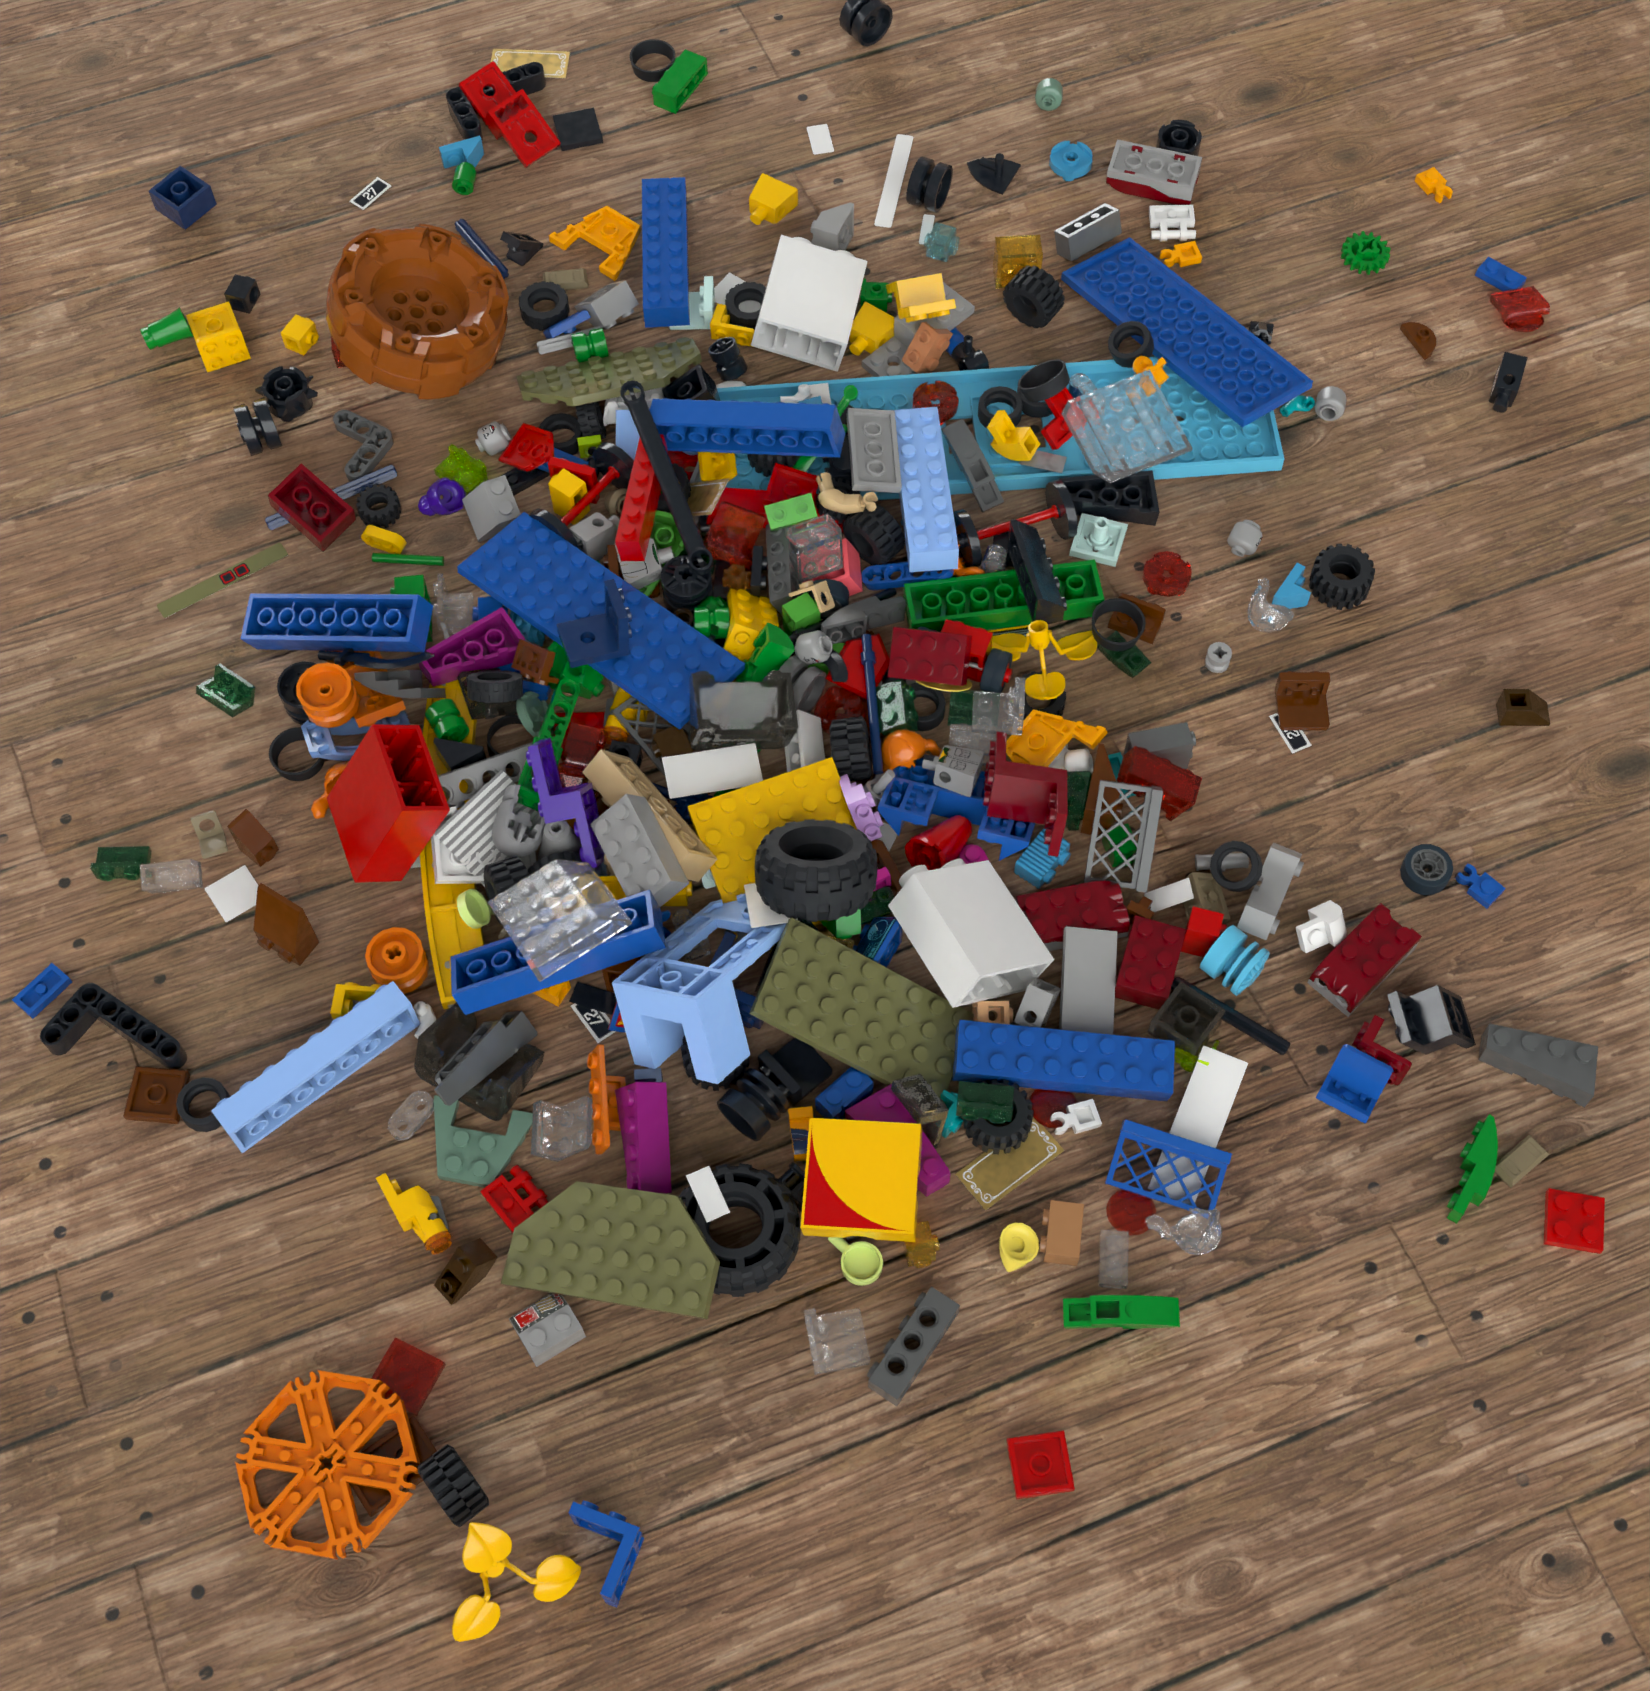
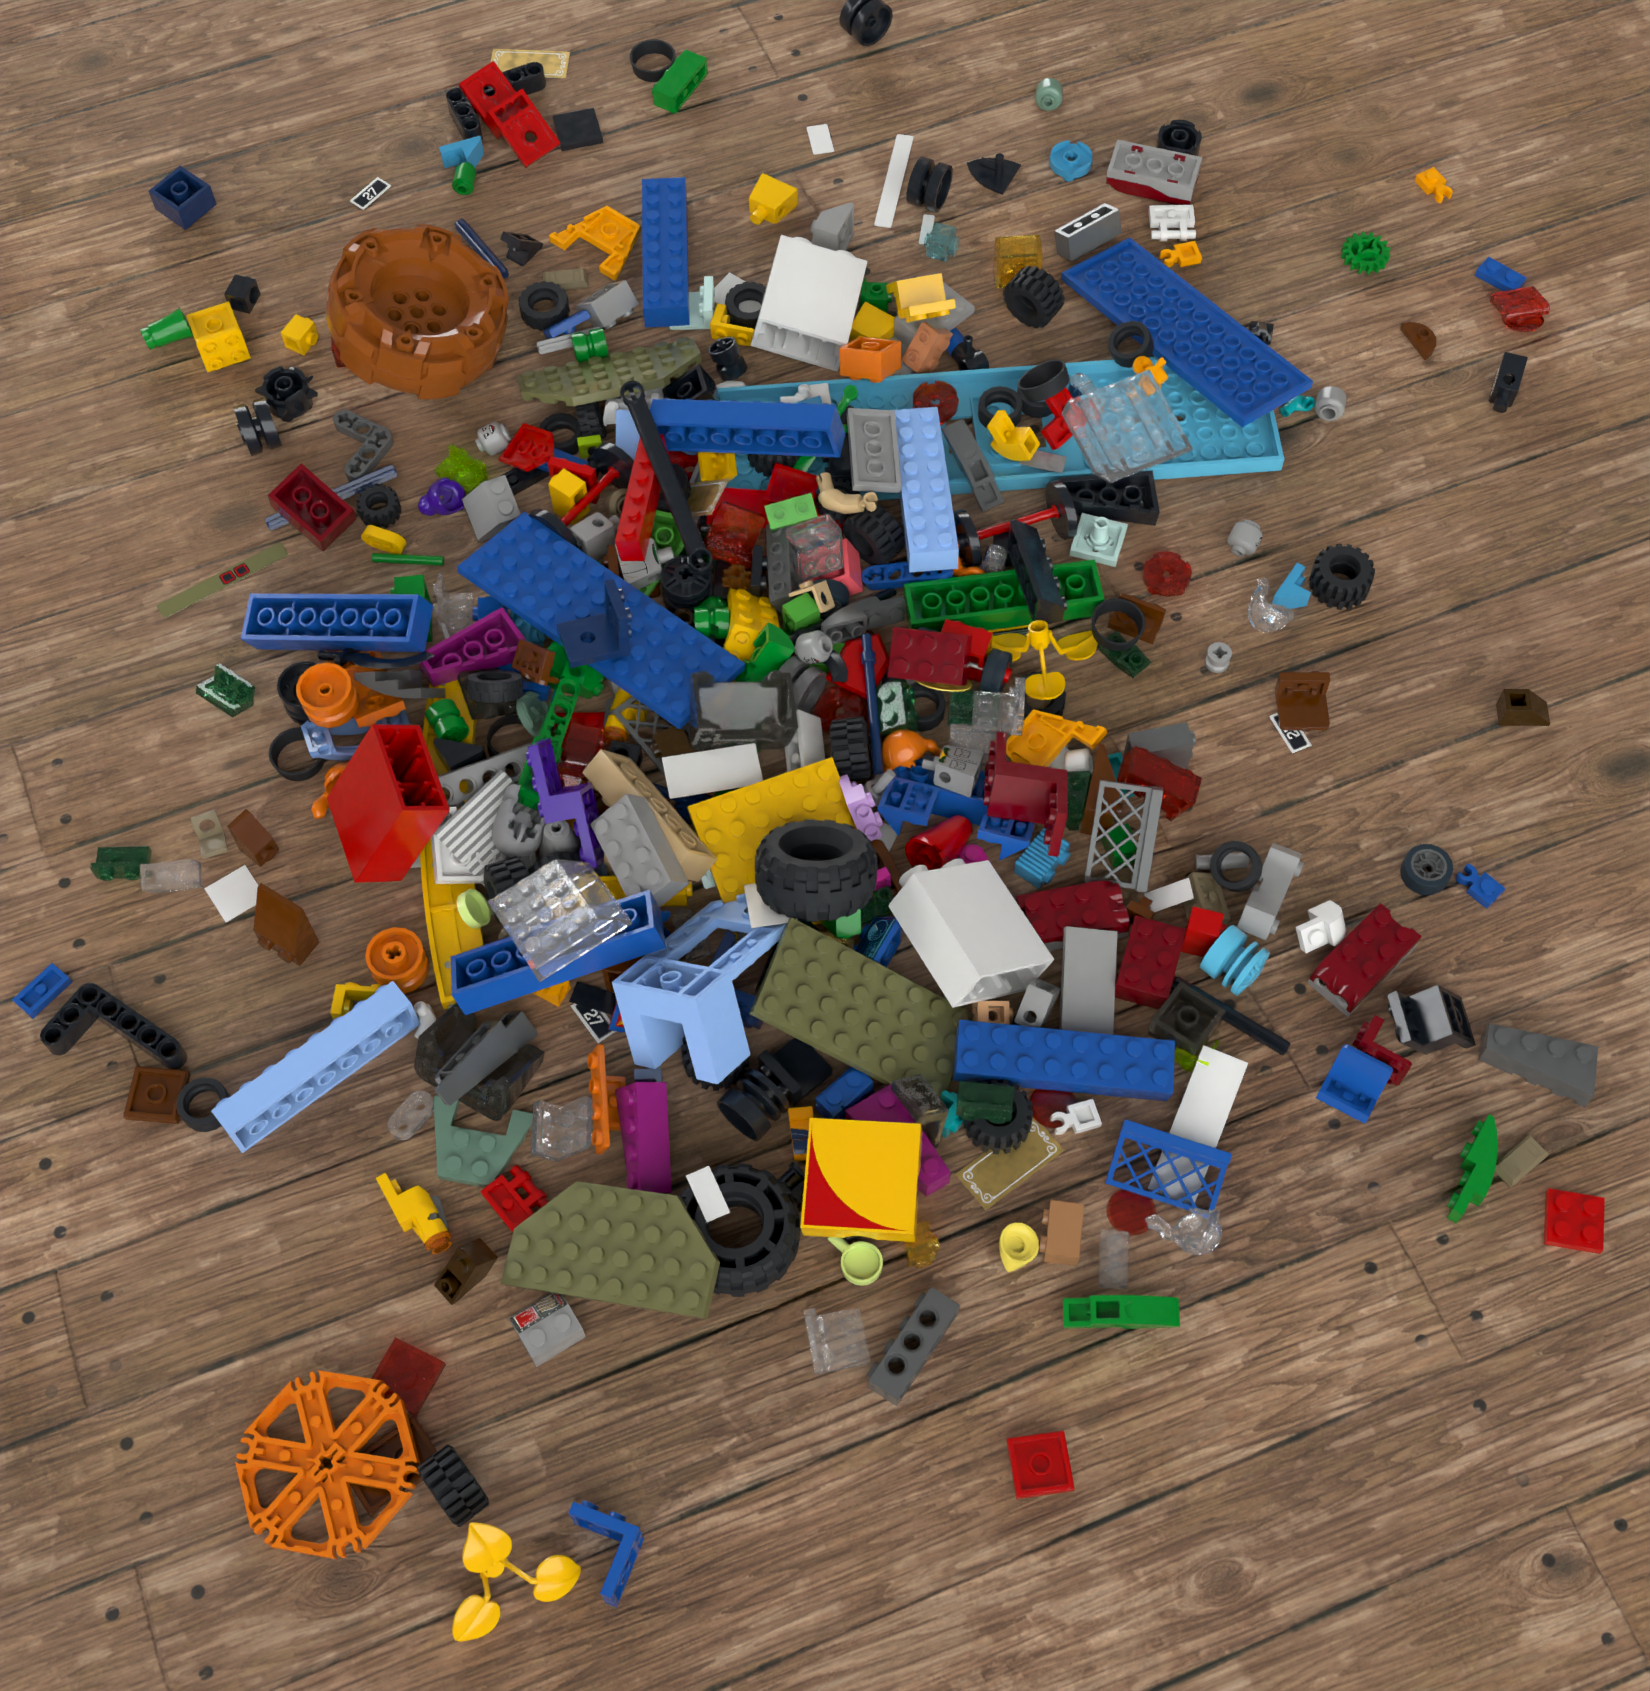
none -> orange brick [839,336,901,383]

